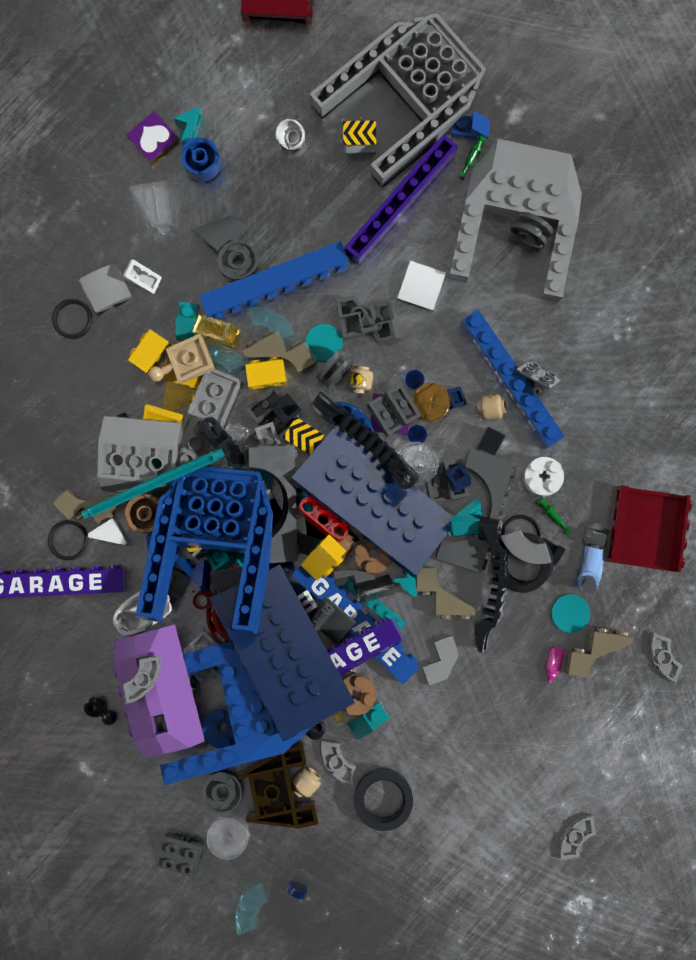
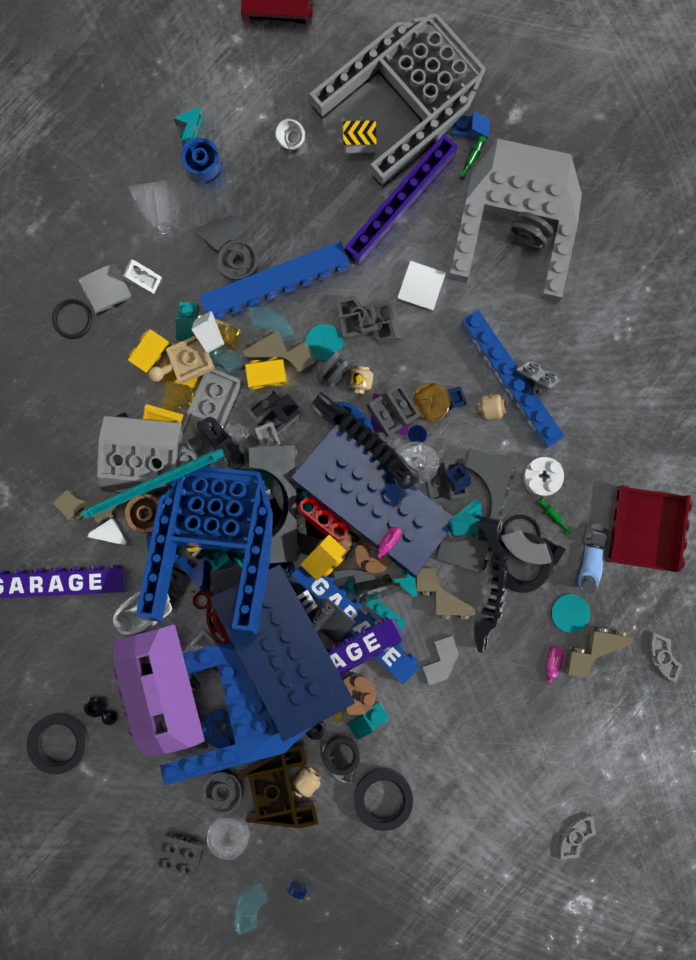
black tyre [48,520,88,560] -> none
light grey tile [122,655,161,704] -> none
tile [126,111,179,164] -> none
piece [282,417,324,456] -> none
clear blue tile [405,370,424,390] -> none
black panel [476,427,506,455] -> none
none -> black tyre [27,713,89,775]
none -> white slope [191,311,224,353]
none -> black tyre [323,736,360,775]
none -> dark pink piece [377,527,402,559]

